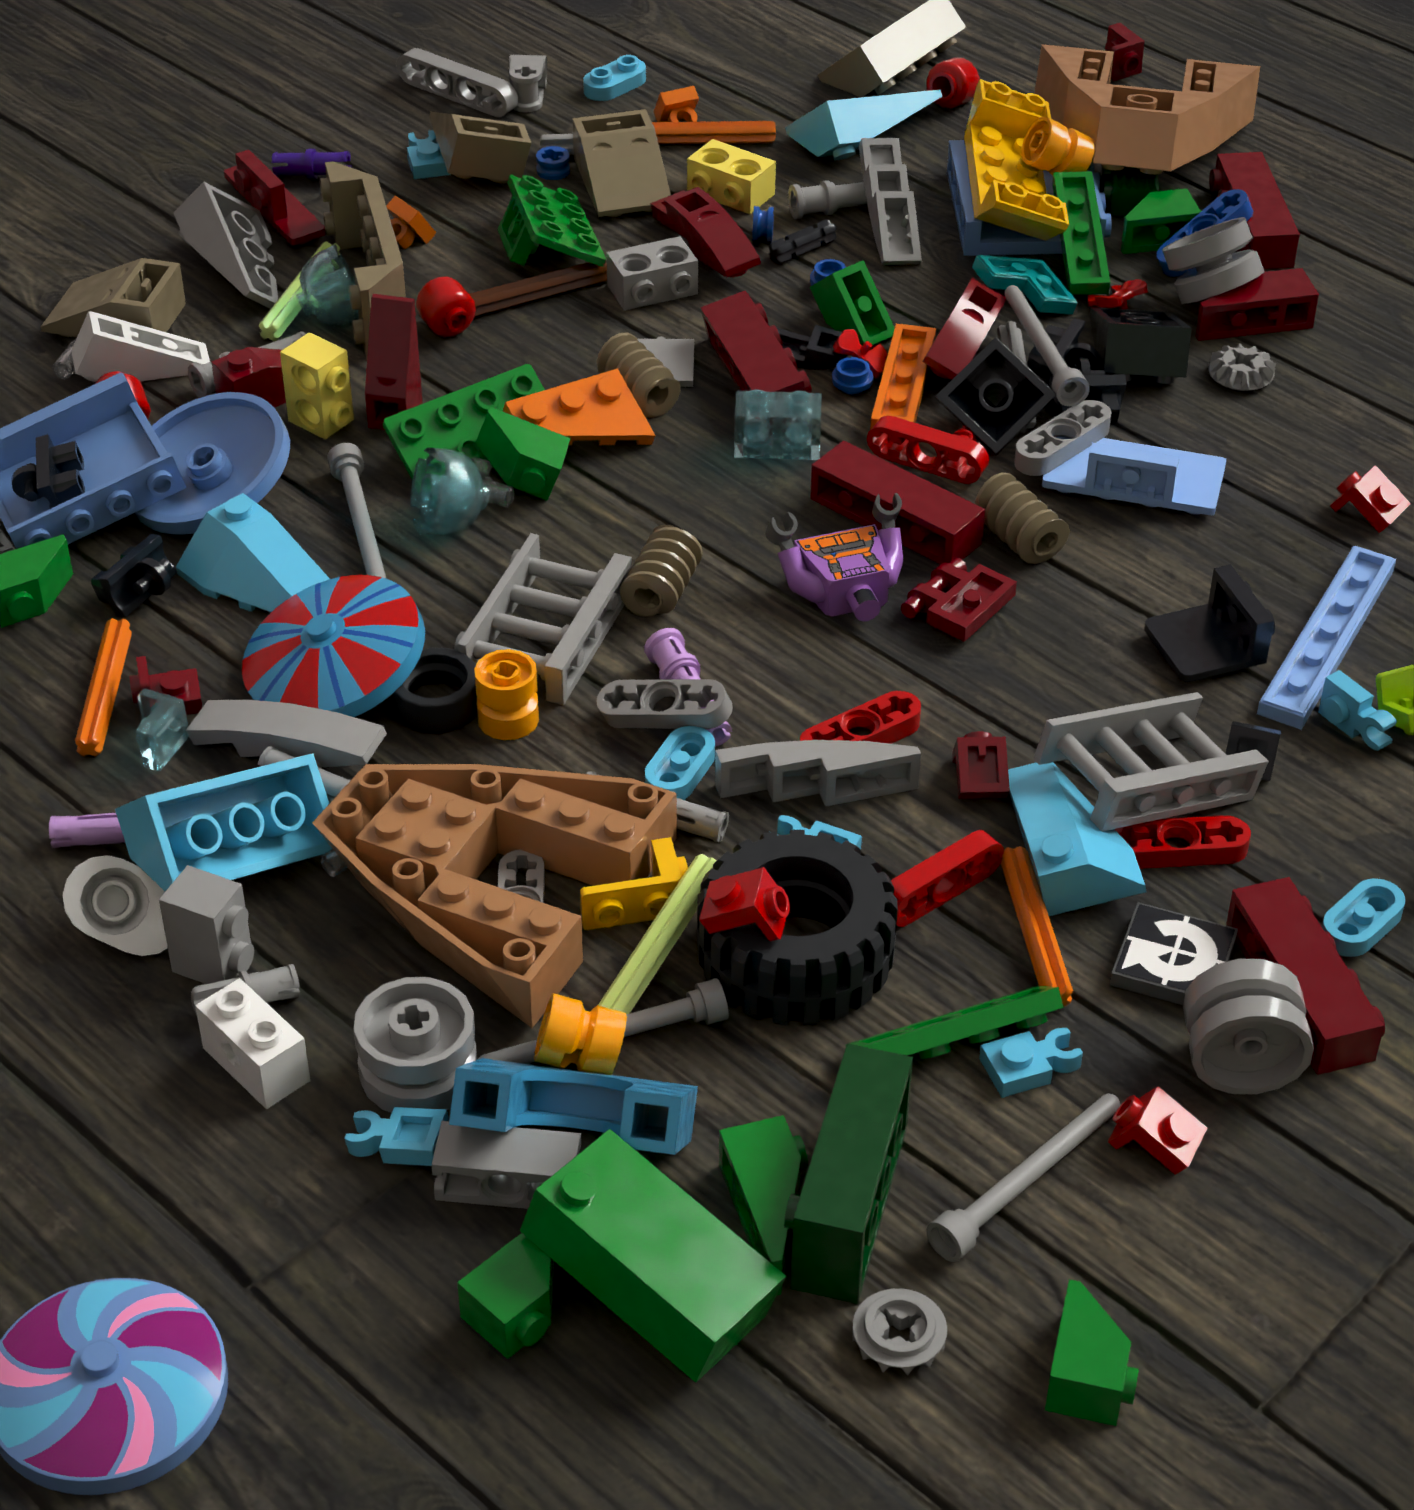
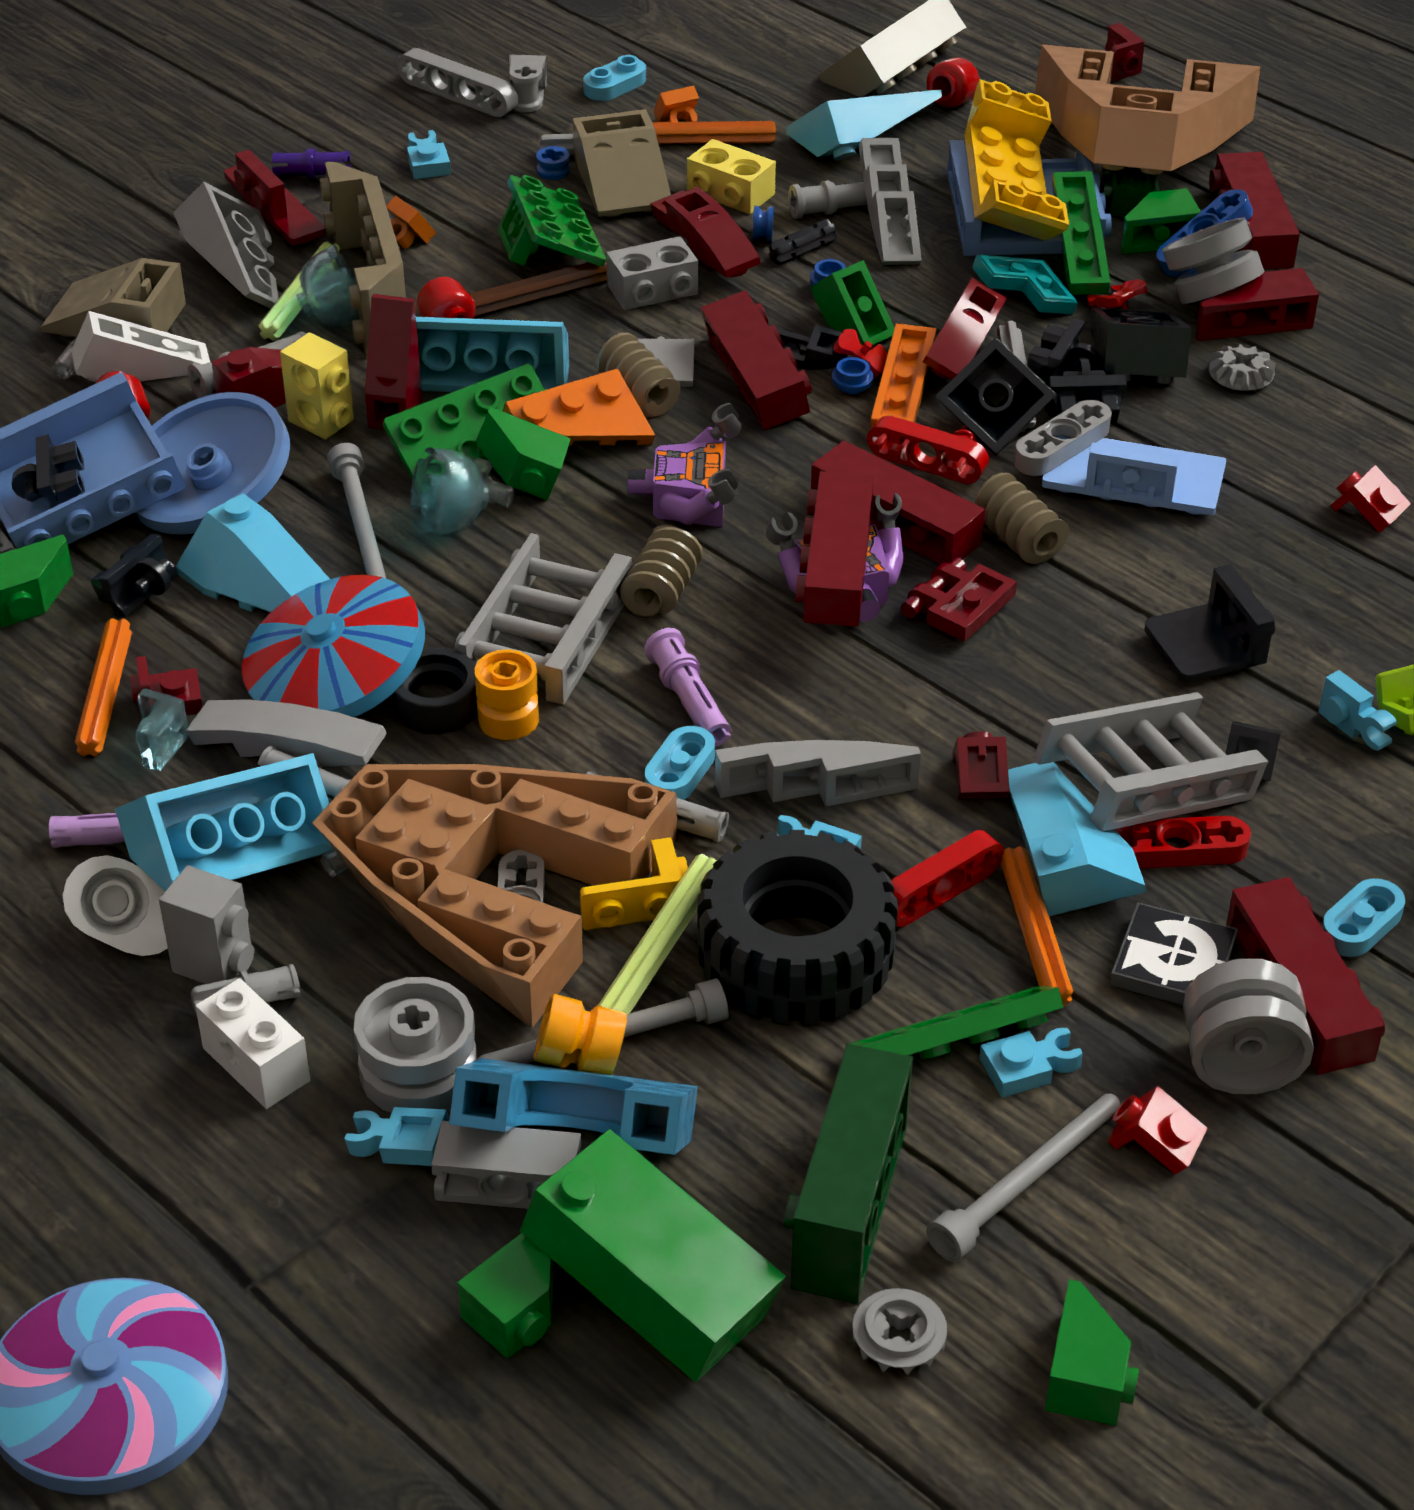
dark tan slope [429,112,531,183] -> none
light grey beam [597,679,733,729] -> none
red bracket [699,867,790,941] -> none
green slope [719,1115,808,1296] -> none
clear light blue brick [734,389,822,460] -> none
red beam [800,691,921,744] -> none
light grey piece [1005,285,1090,406] -> none
light orange wheel [1021,117,1095,175] -> none
light blue tile [1257,546,1396,730] -> none
none -> medium azure slope [416,317,569,392]
none -> torso [628,403,741,527]
none -> dark red brick [795,471,874,627]

